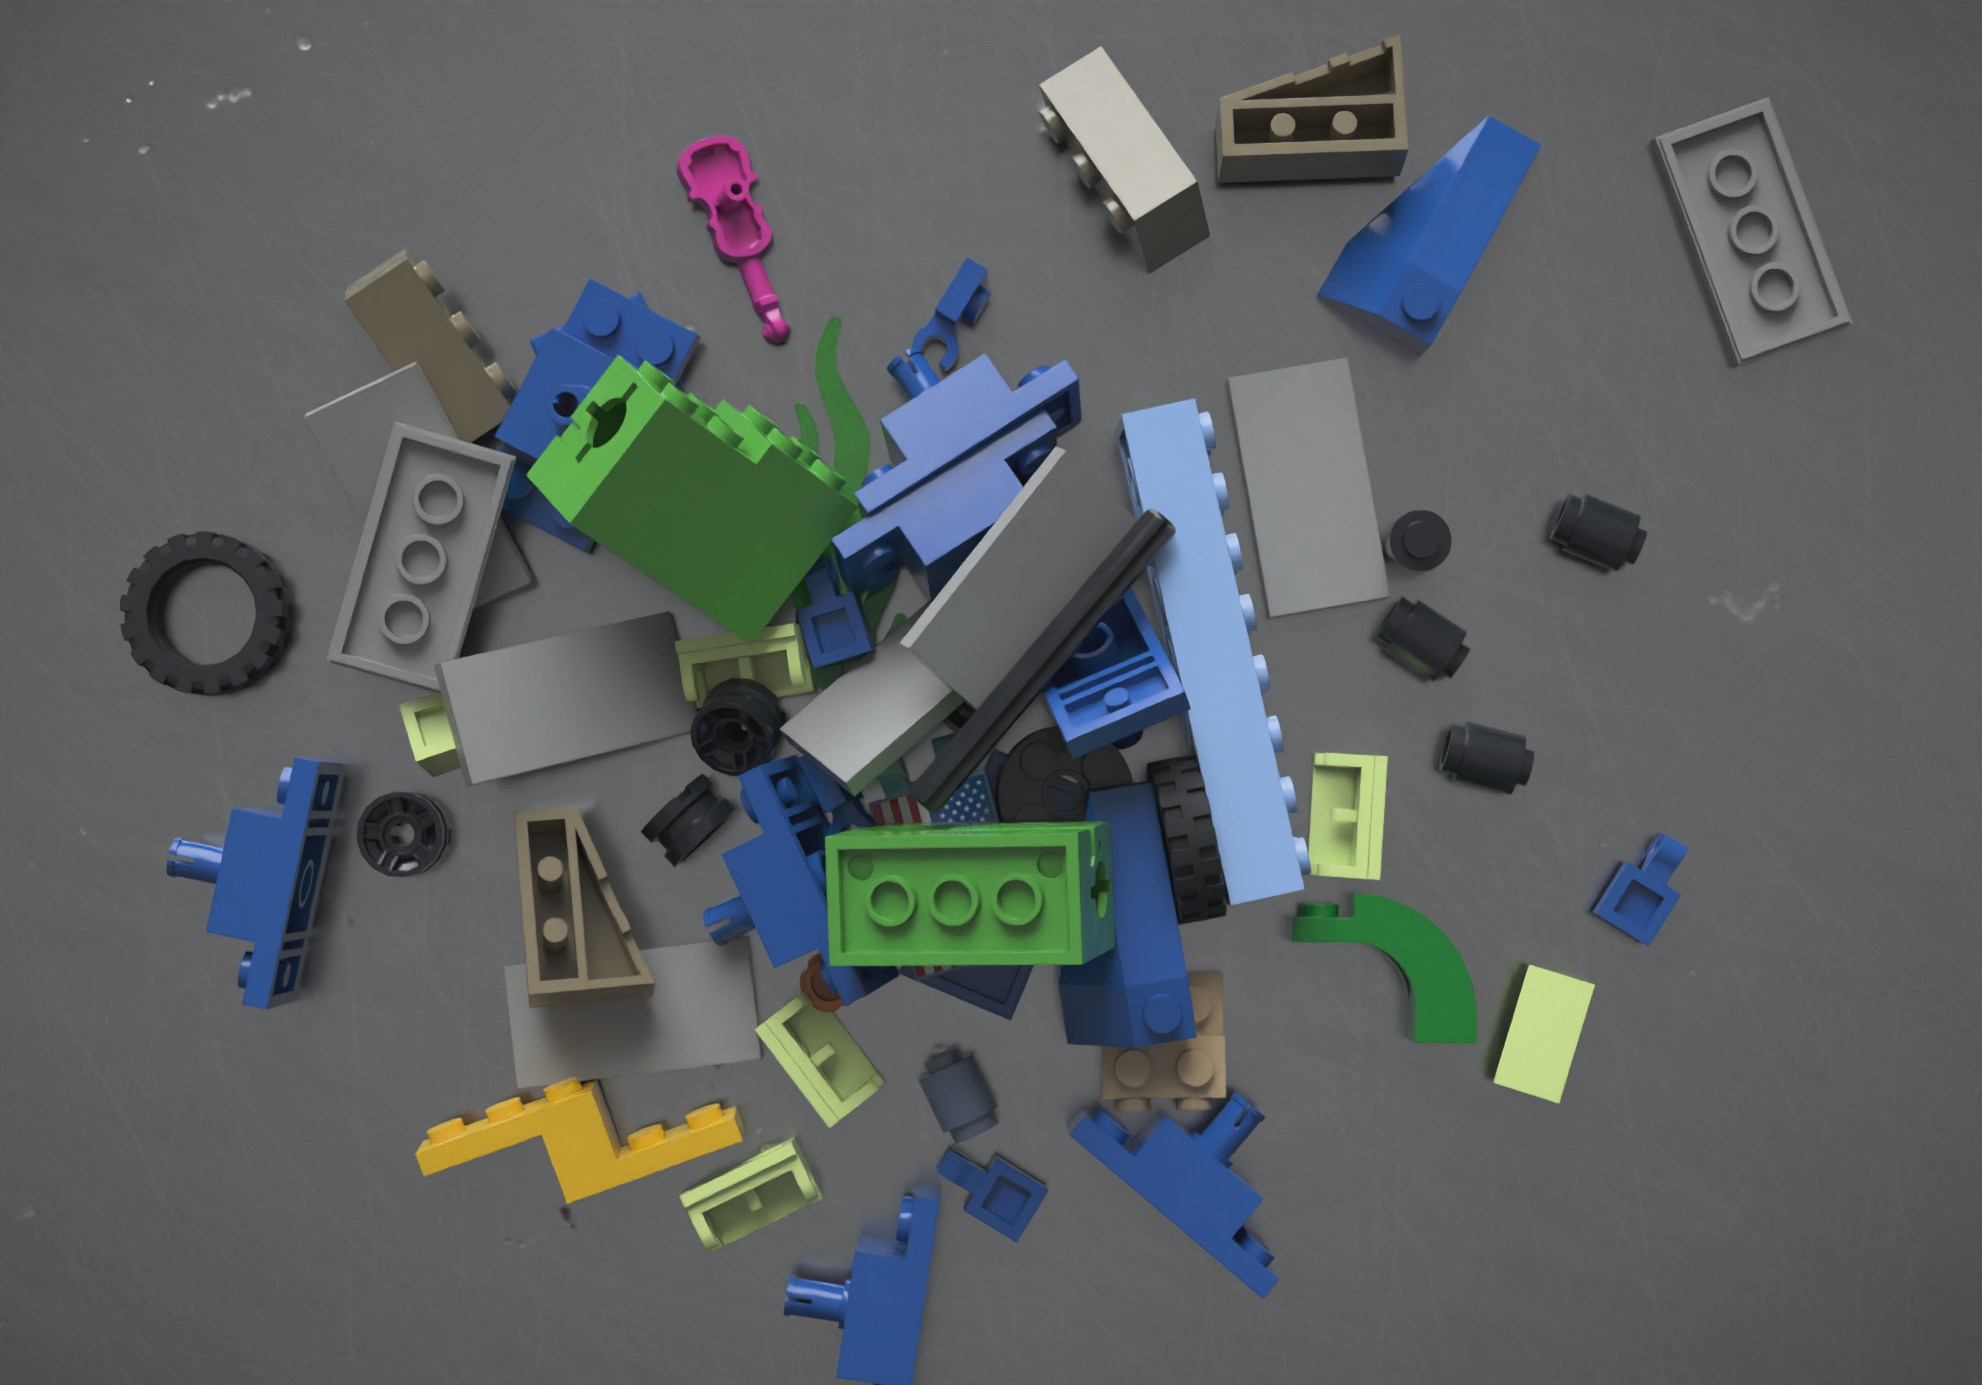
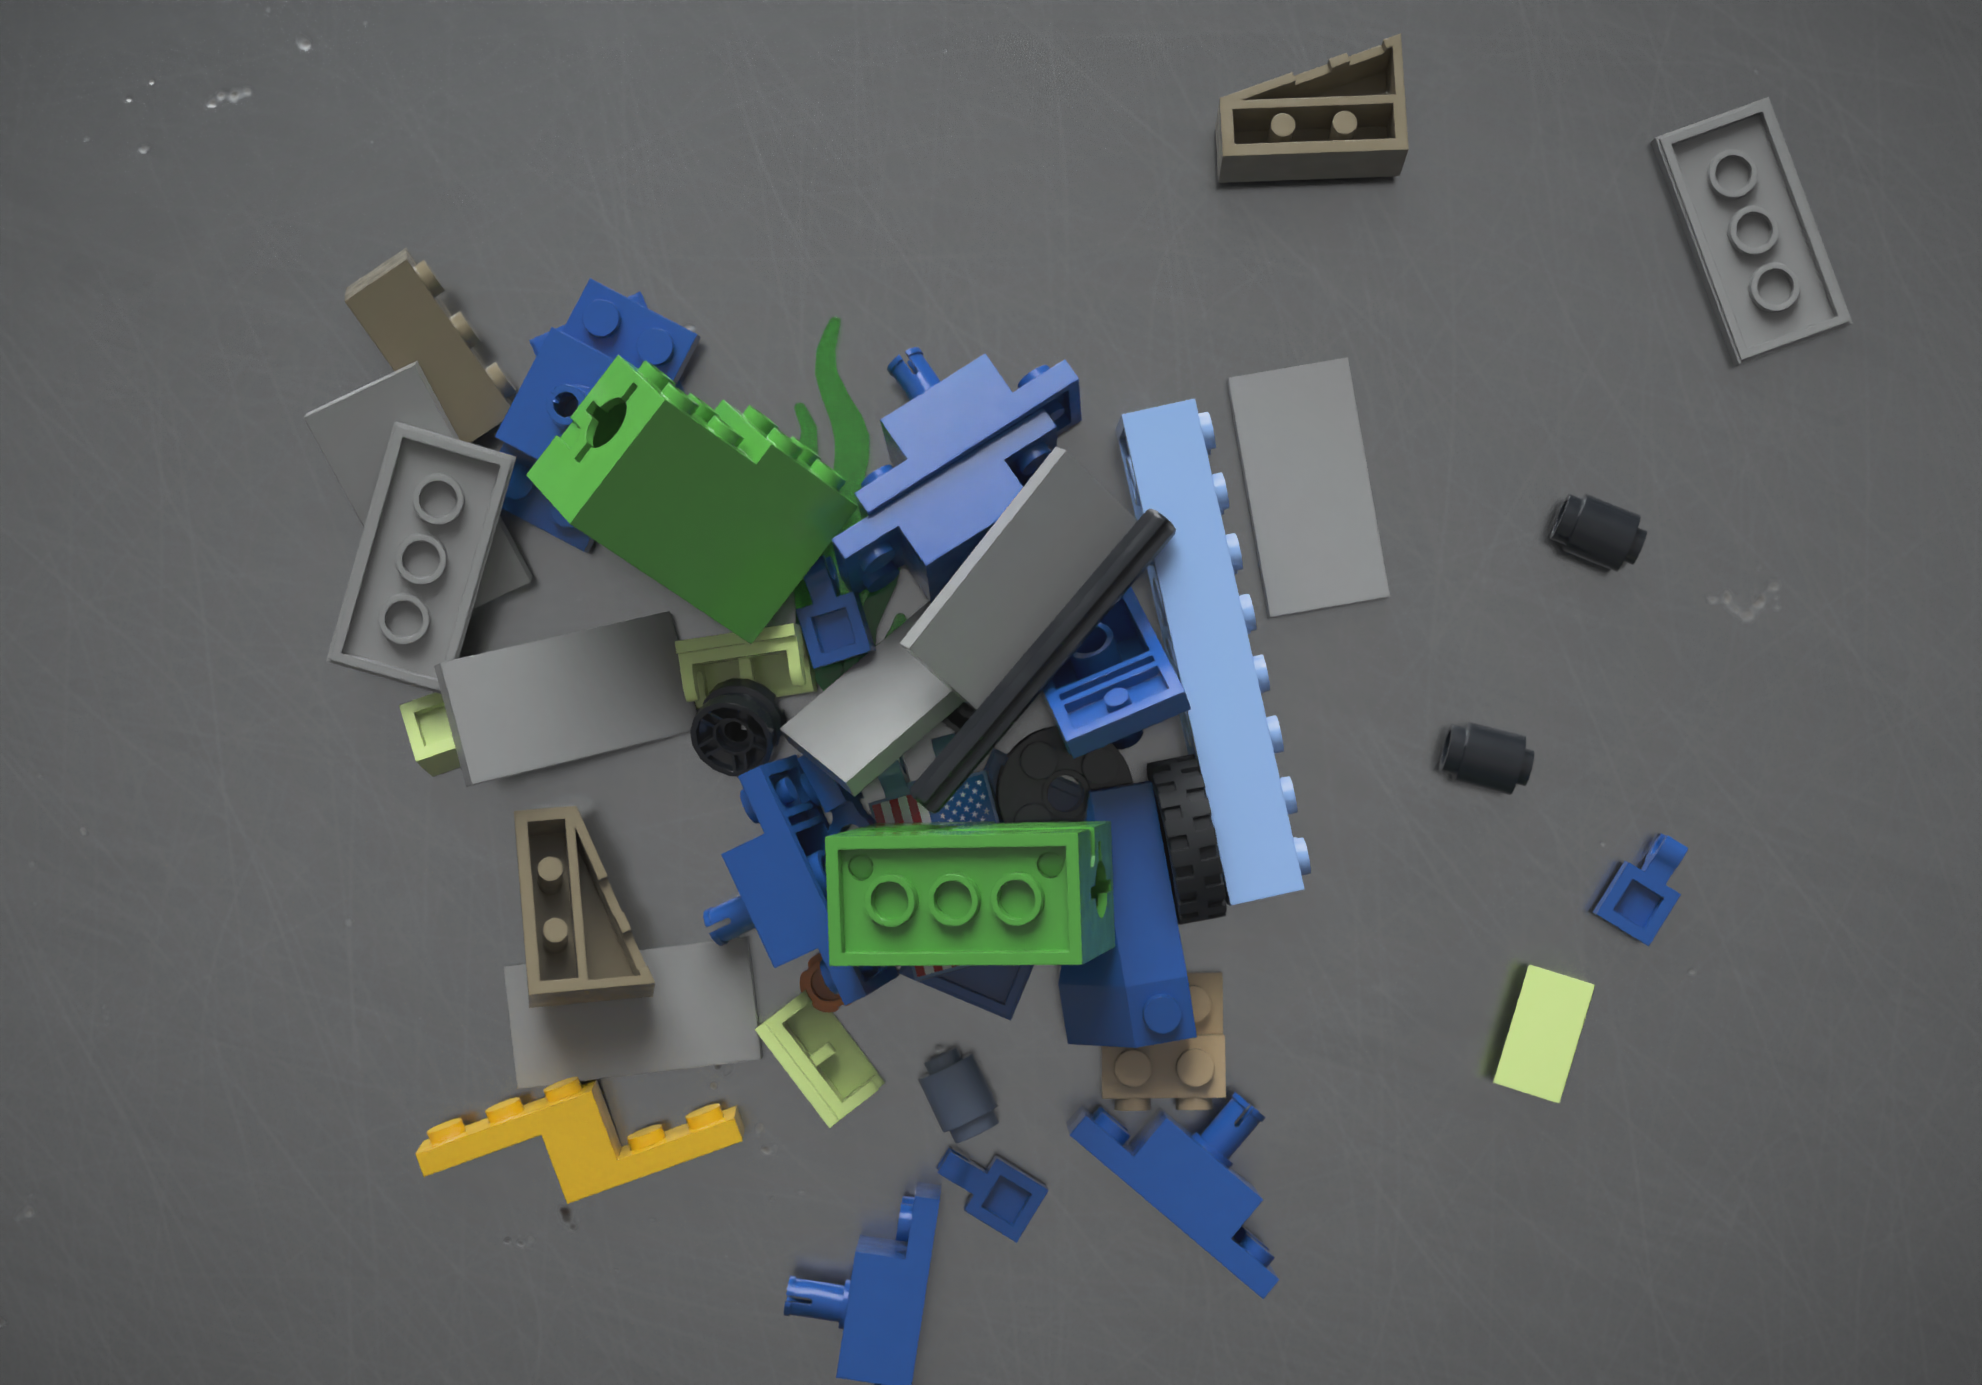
black tyre [120,531,292,696] -> none
blue brick [166,757,344,1009] -> none
black wheel [356,791,450,877] -> none
black wheel [641,774,737,868] -> none
dark pink piece [676,136,791,344] -> none
yellowish green hinge [680,1137,824,1253] -> none
blue plate [912,258,992,371] -> none
wedge [1039,46,1210,274] -> none
green arch [1286,892,1477,1044] -> none
yellowish green hinge [1308,753,1388,880] -> none
blue wedge [1317,116,1542,356] -> none
black brick [1375,596,1470,682] -> none
black brick [1381,510,1452,577] -> none

